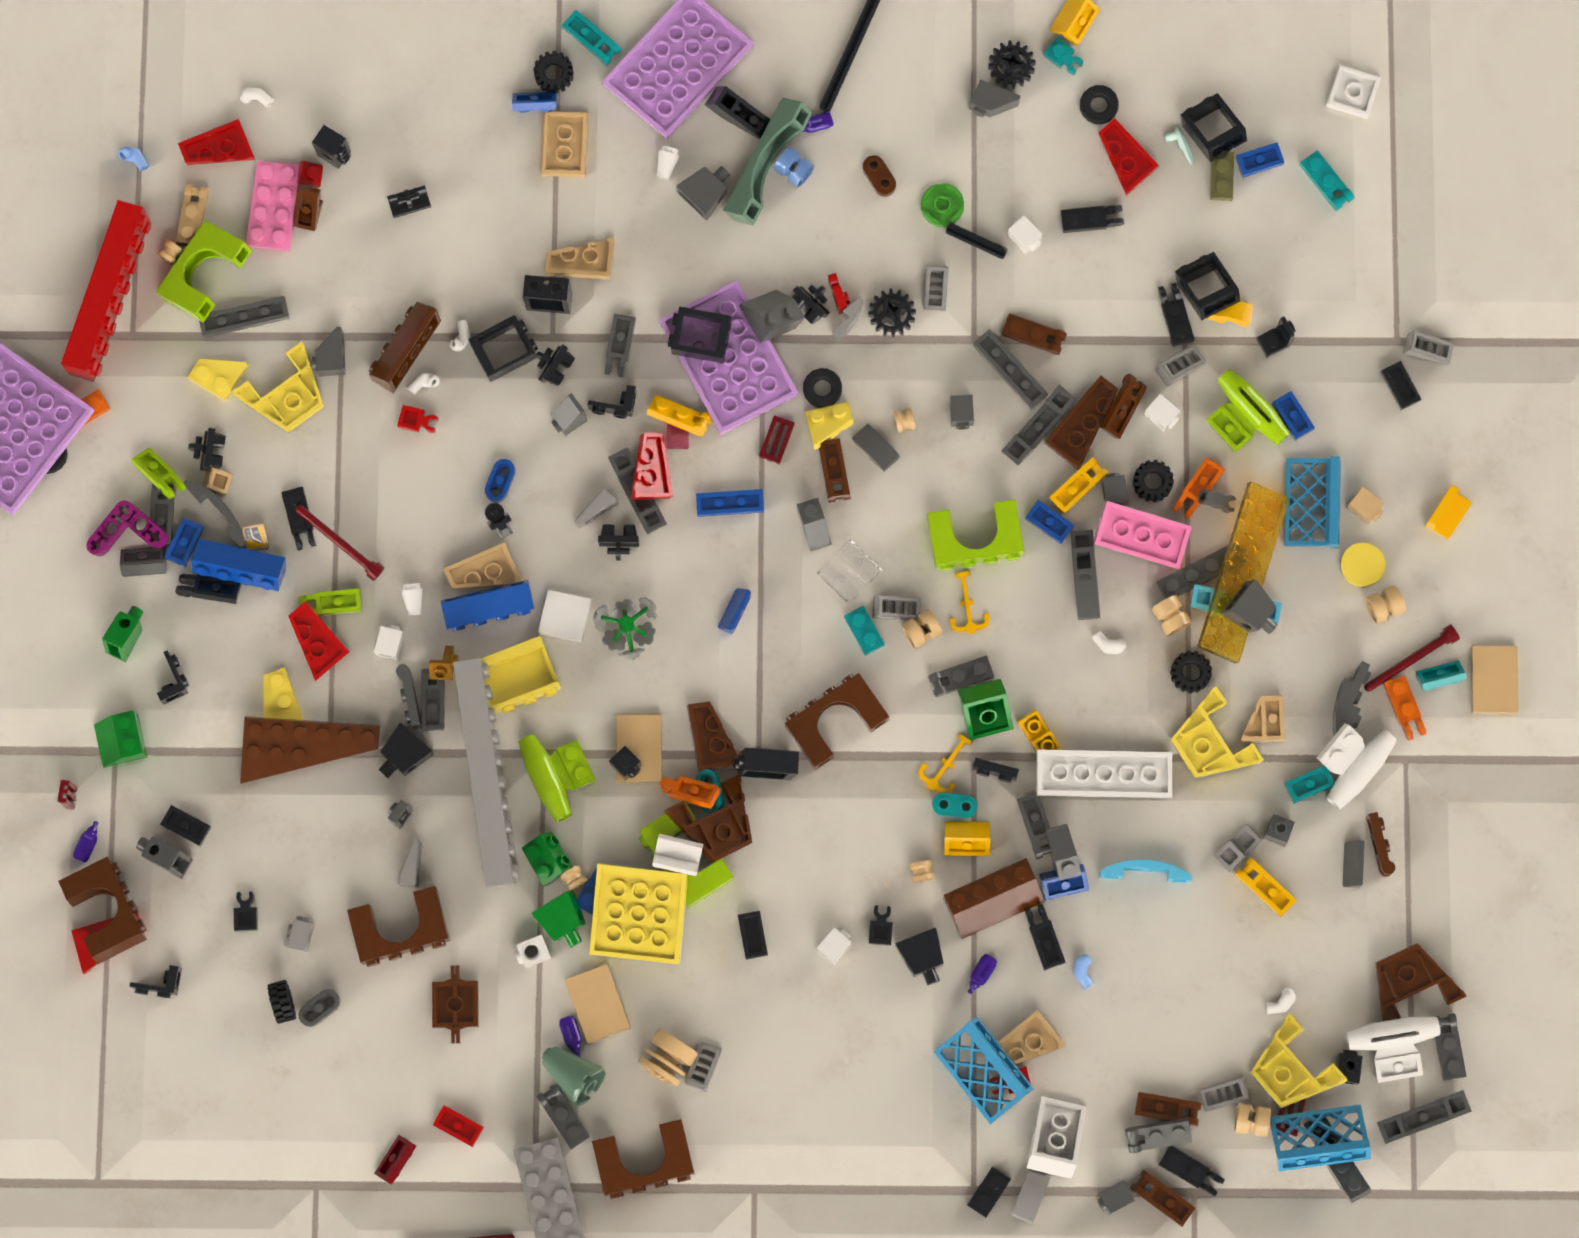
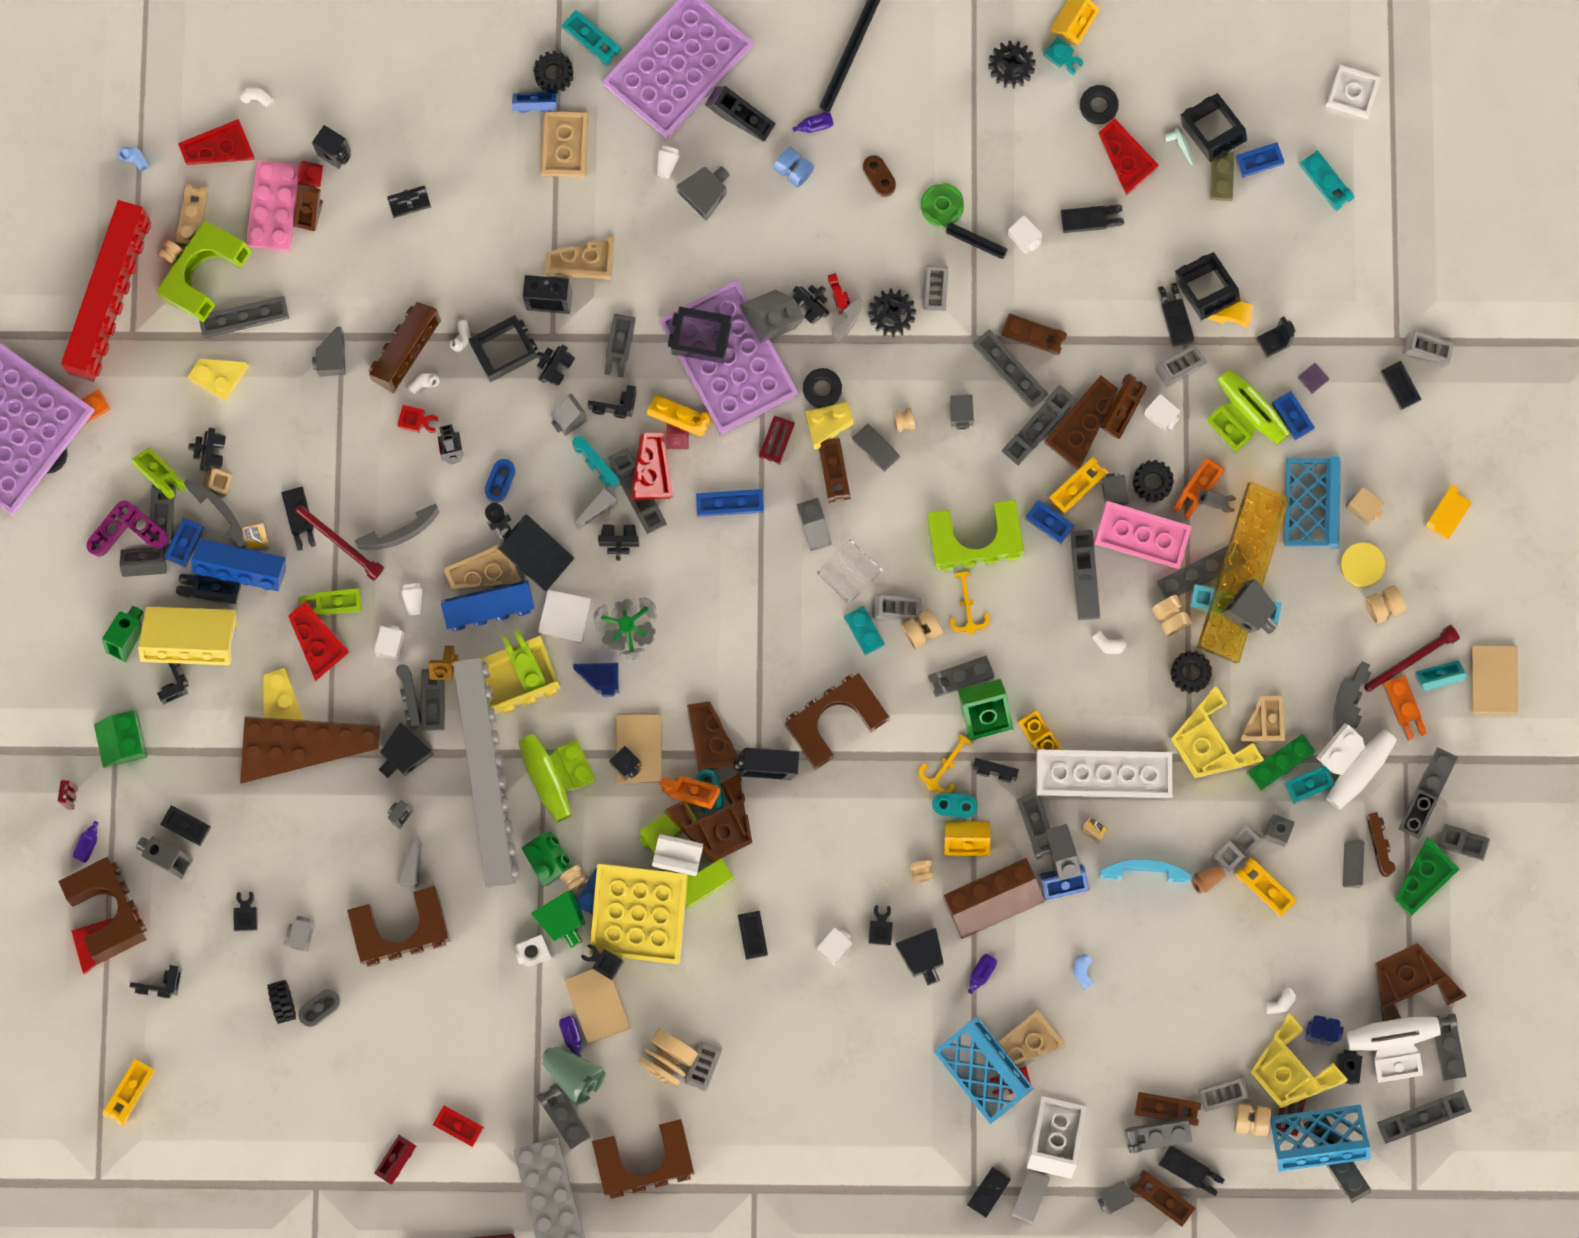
light yellow wing [232,341,324,433] -> none
reddish brown plate [432,965,479,1044] -> none
blue slope [718,588,751,635] -> none
sand green arch [723,97,812,226] -> none
dark grey slope [969,79,1020,117] -> none
black hinge [1024,904,1066,971] -> none
none -> yellow plate [103,1059,156,1126]
none -> light yellow panel [138,607,237,665]
none -> dark grey slope [354,503,439,550]
none -> black hips [438,424,463,464]
none -> black tile [497,514,575,592]
none -> lime hinge [501,629,547,693]
none -> teal plate [572,436,621,490]
none -> clear blue slope [573,663,620,697]
none -> black plate [581,944,624,980]
none -> tan slope [1081,817,1108,843]
none -> medium nougat cone [1191,865,1226,894]
none -> green plate [1247,734,1316,791]
none -> clear purple tile [1298,363,1329,394]
none -> clear blue brick [1305,1015,1344,1046]
none -> green wing [1394,837,1460,917]
none -> dark grey slope [1399,747,1458,839]
none -> dark grey slope [1438,824,1490,861]

